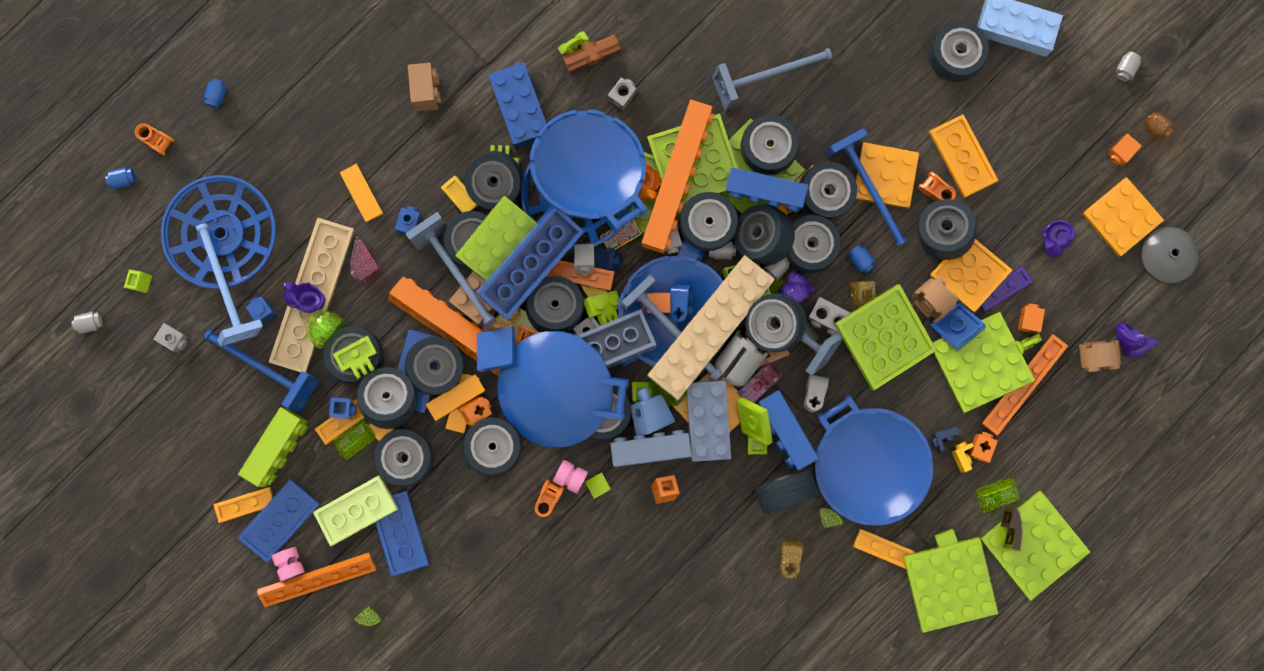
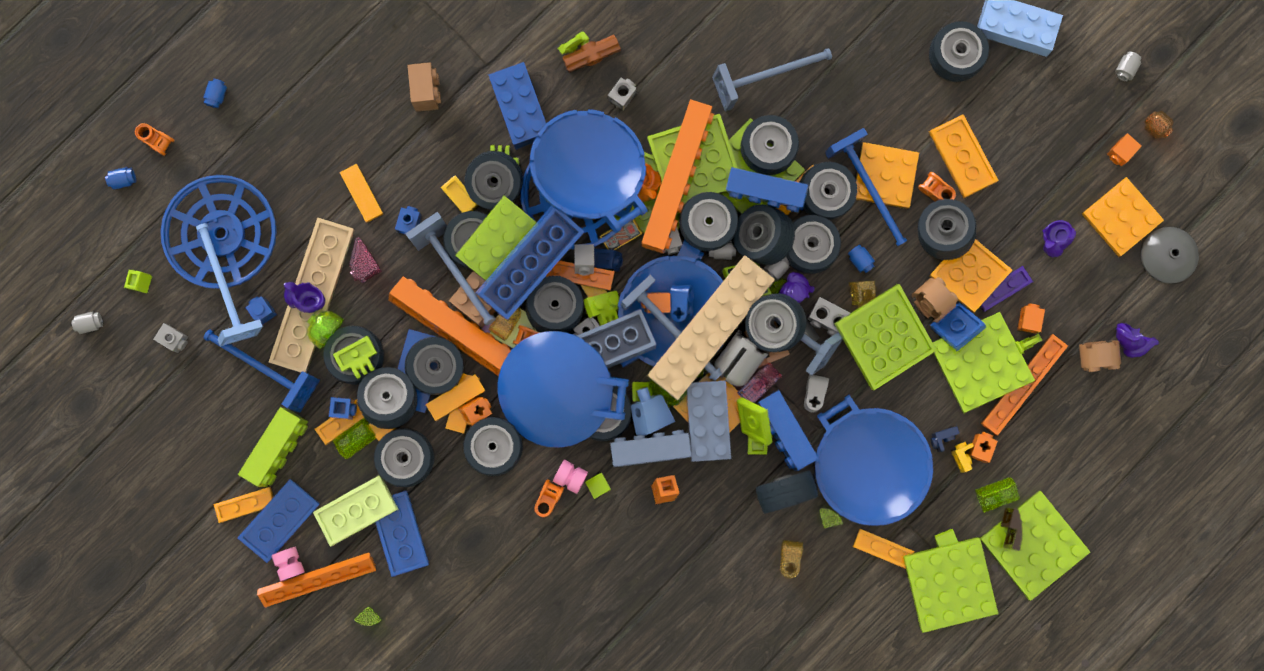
tile [477,327,515,372] -> none

